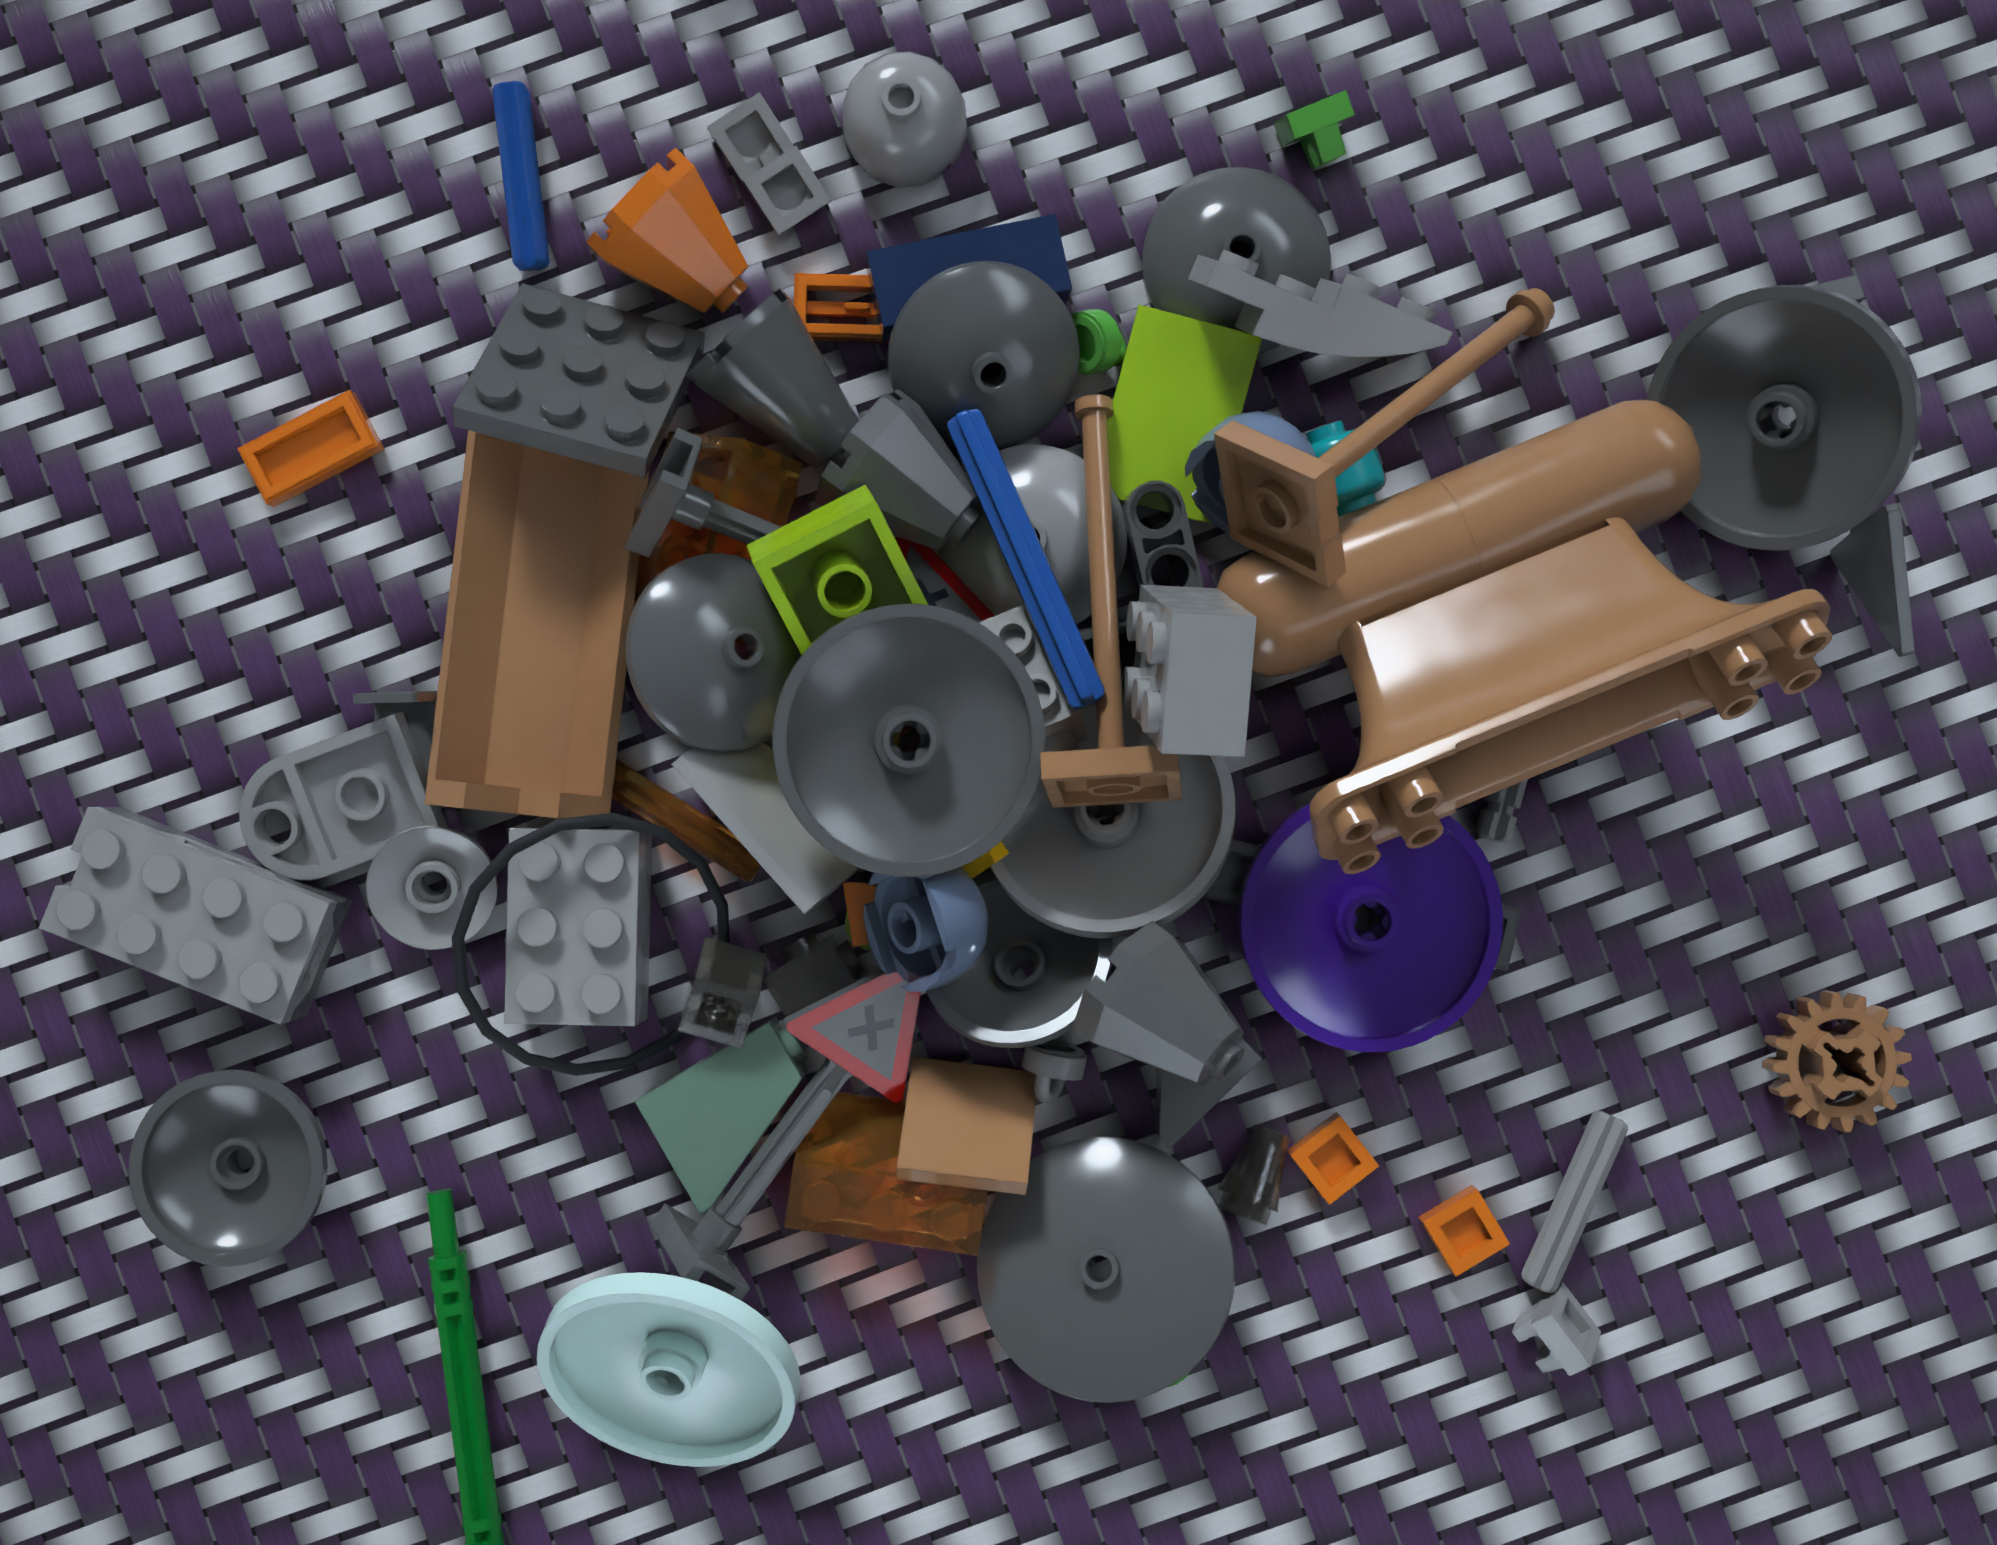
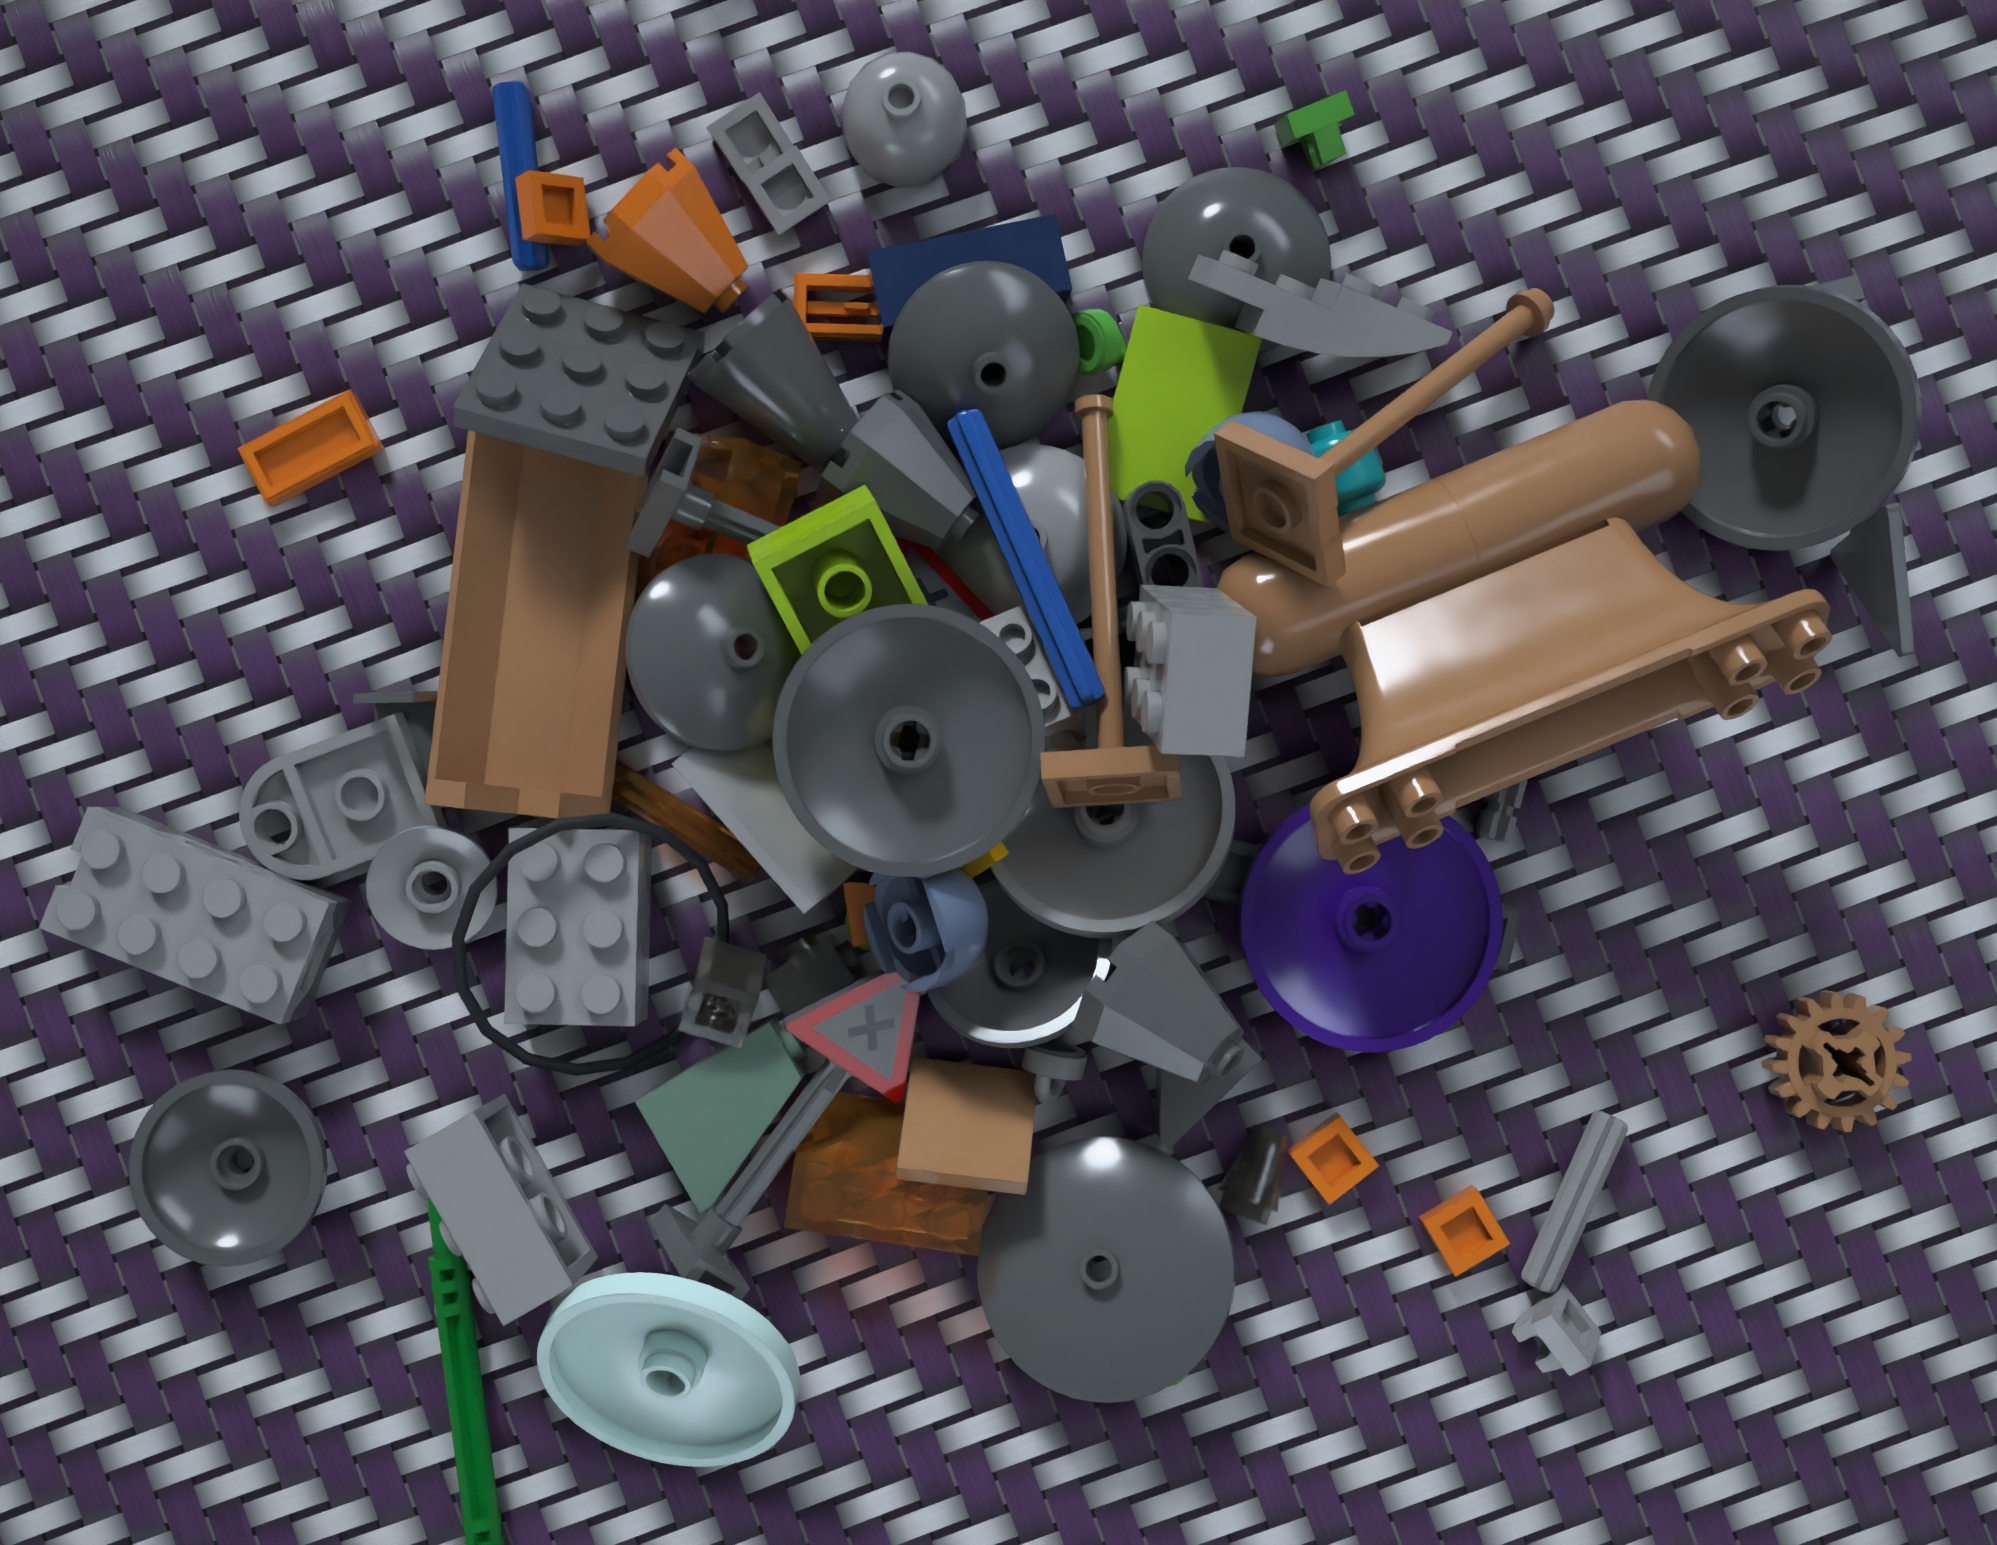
none -> light grey brick [404,1093,599,1326]
none -> orange tile [515,170,591,247]

